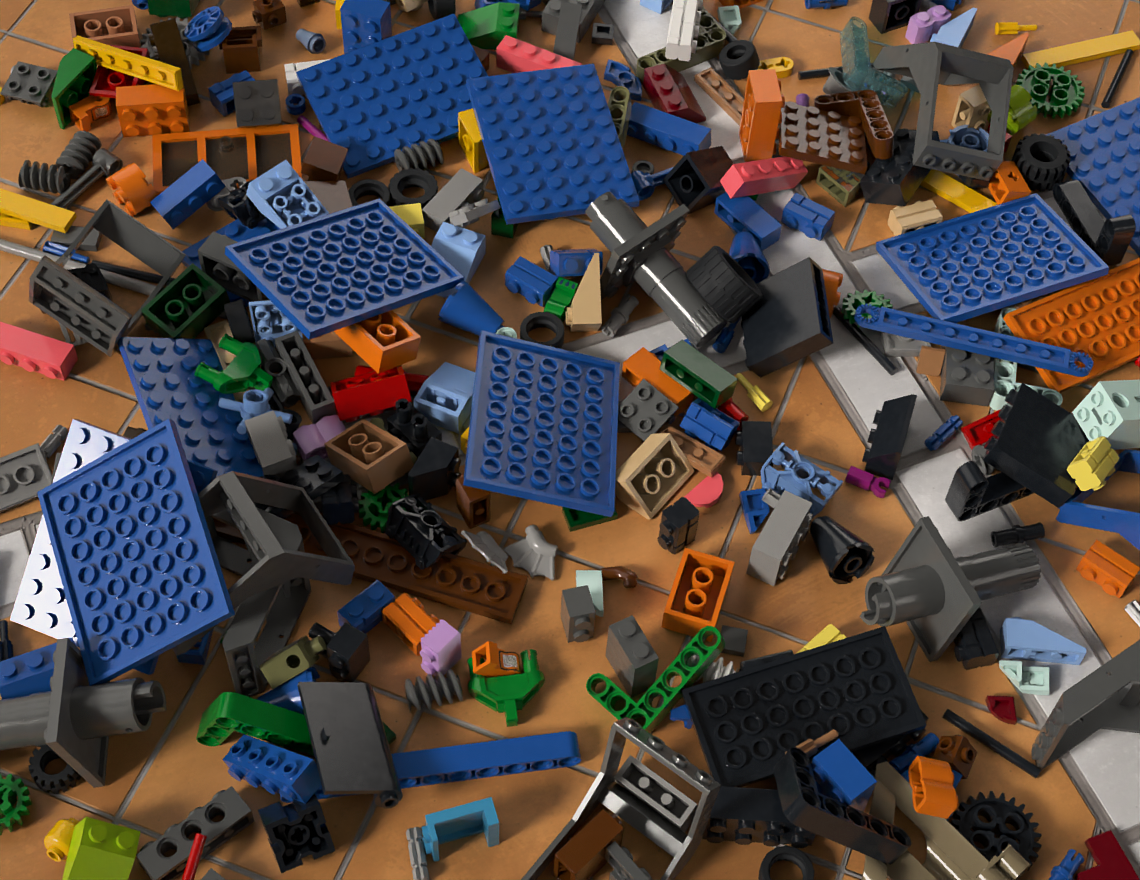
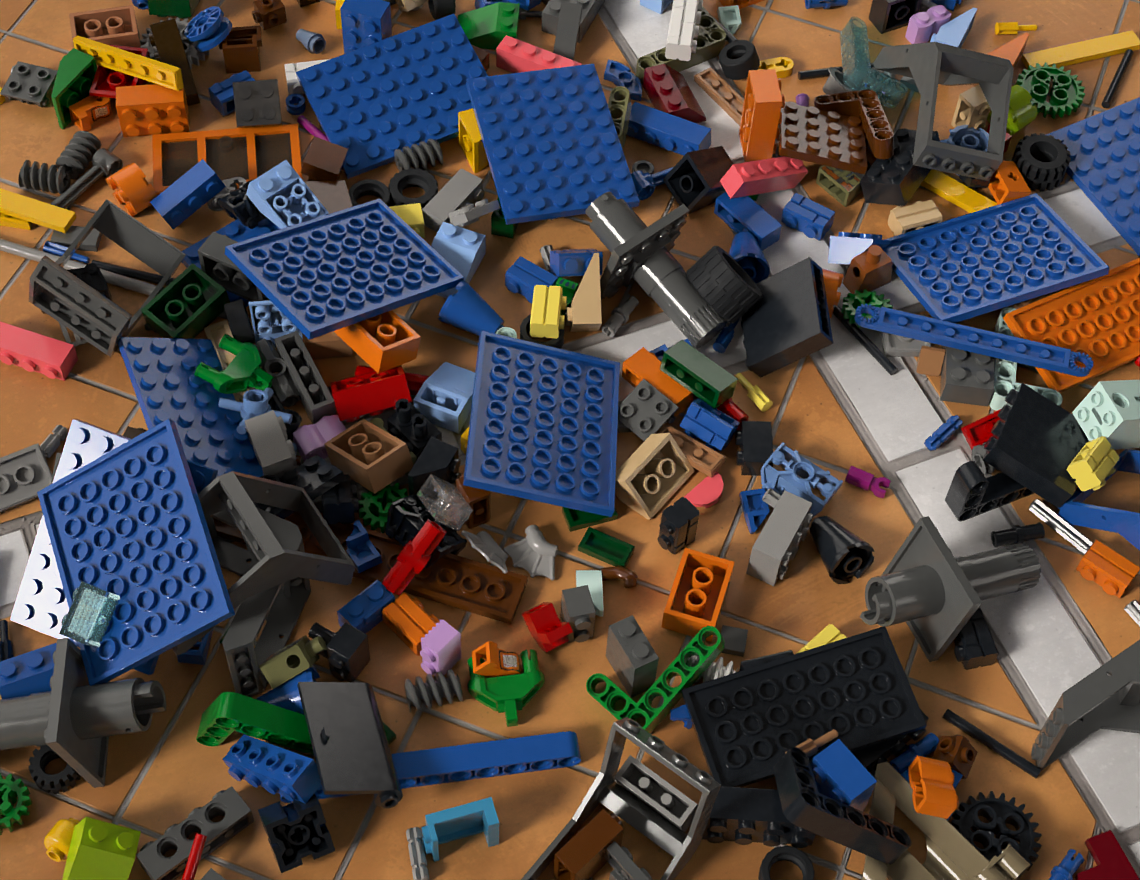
black plate [592,23,614,45] -> none
black slope [862,394,917,480] -> none
dark red tile [985,696,1017,725] -> none
light aqua slope [999,660,1049,696] -> none
light blue slope [1000,617,1086,665] -> none
black beam [1053,179,1136,266] -> none
none -> clear light blue brick [59,581,120,648]
none -> blue slope [346,520,382,573]
none -> red piece [382,519,446,596]
none -> clear brick [417,474,473,531]
none -> red brick [522,602,573,652]
none -> light yellow brick [530,285,567,339]
none -> dark green tile [578,527,635,567]
none -> slope [828,232,890,265]
none -> dark orange torso [842,245,893,294]
none -> axle [1029,499,1094,554]

